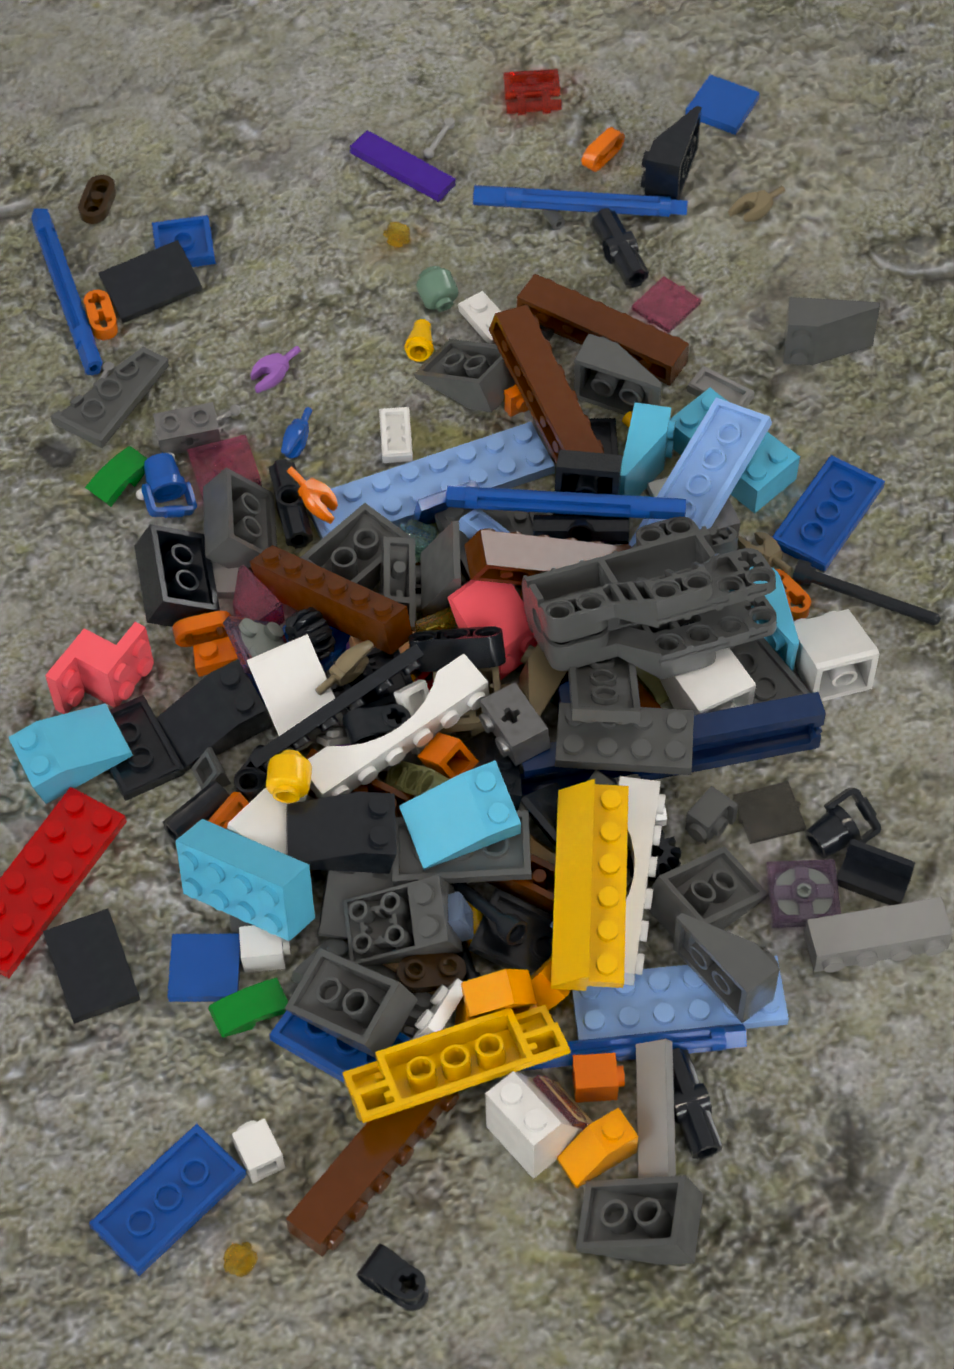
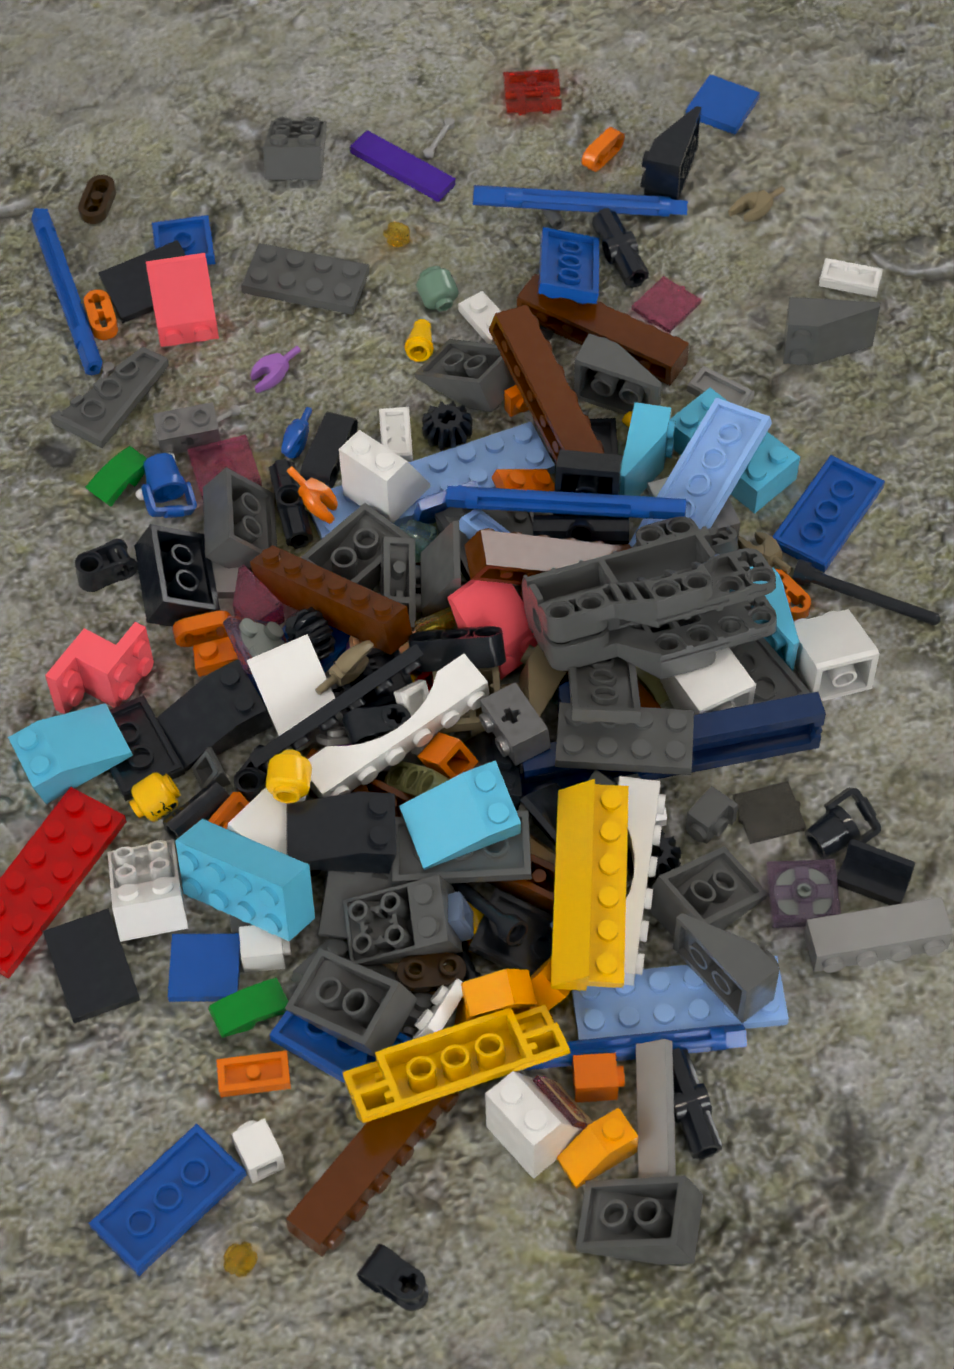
none -> black piece [75,539,138,592]
none -> white slope [107,839,188,942]
none -> yellow head [129,772,181,822]
none -> coral slope [146,253,219,347]
none -> orange plate [216,1050,291,1098]
none -> dark grey plate [241,243,370,315]
none -> dark grey slope [263,117,327,180]
none -> black beam [300,411,358,489]
none -> white slope [339,430,430,523]
none -> black gear [422,400,473,451]
none -> orange plate [491,469,555,491]
none -> blue plate [538,227,599,304]
none -> white plate [819,258,883,297]

